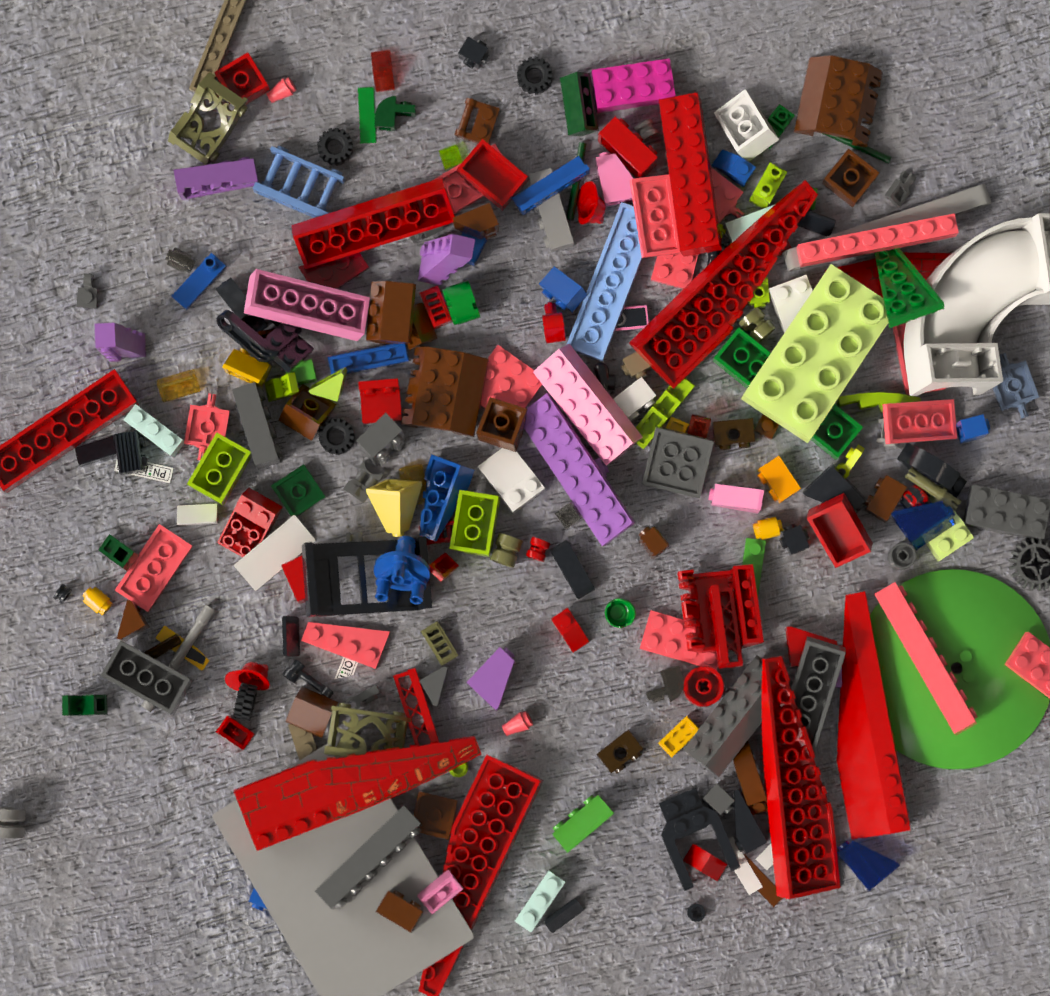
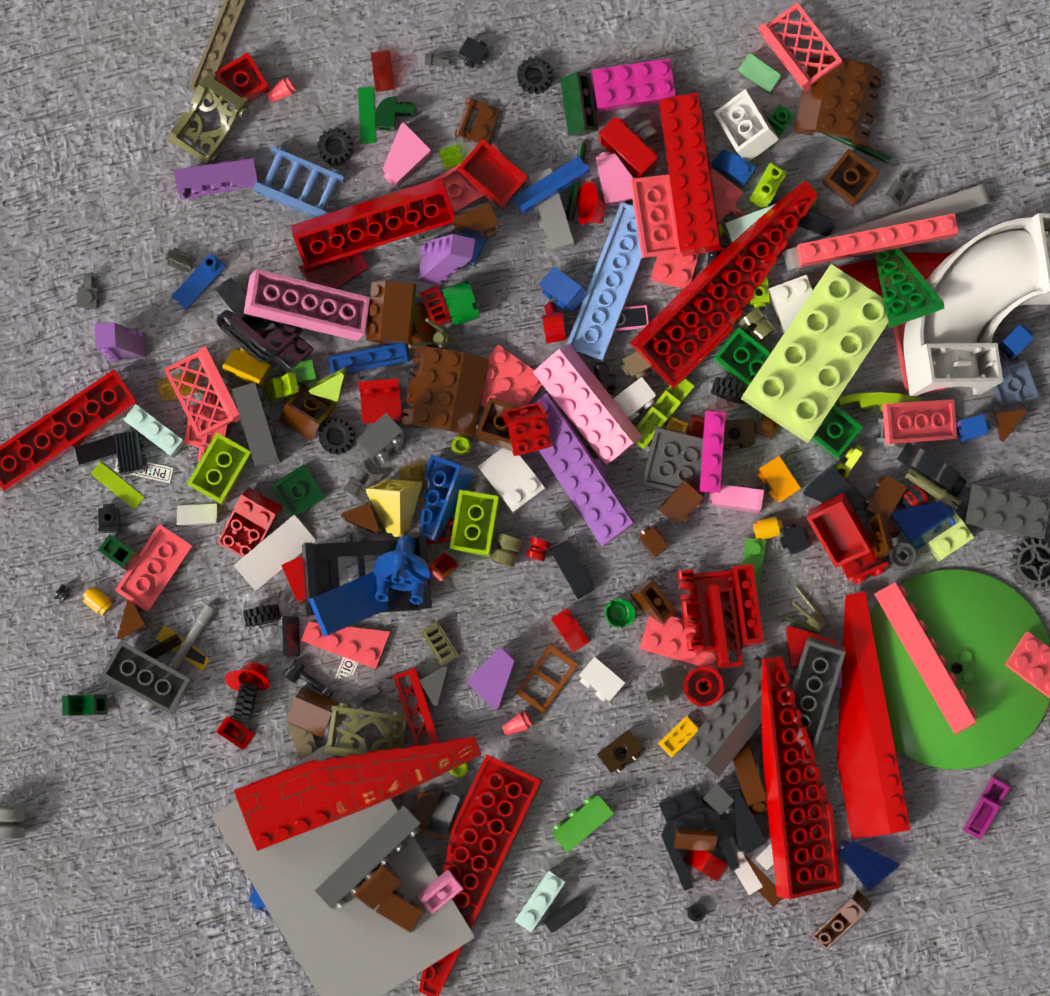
none -> lime sticker [90,462,144,509]
none -> black brick [98,504,121,533]
none -> coral fence [164,346,241,439]
none -> black tyre [243,604,281,627]
none -> blue tile [309,572,388,637]
none -> reddish brown slope [341,503,381,536]
none -> reddish brown slope [353,863,402,910]
none -> bright pink slope [383,122,431,187]
none -> olive plant [408,318,453,348]
none -> dark grey pin [425,52,449,67]
none -> black slope [428,790,461,835]
none -> lime plate [452,436,471,456]
none -> red bracket [502,402,552,456]
none -> dark orange window [515,645,579,714]
none -> white brick [579,657,625,702]
none -> reddish brown slope [629,580,676,624]
none -> reddish brown brick [659,477,705,526]
none -> reddish brown slope [674,828,718,851]
none -> dark pink brick [700,411,726,493]
none -> black tyre [710,377,748,404]
none -> slope [738,53,782,94]
none -> coral fence [758,2,843,92]
none -> olive plant [784,586,827,633]
none -> reddish brown slope [812,890,872,950]
none -> red bracket [841,547,889,585]
none -> reddish brown slope [867,513,901,558]
none -> magenta slope [963,774,1010,840]
none -> reddish brown slope [993,402,1027,442]
none -> blue brick [998,324,1034,361]

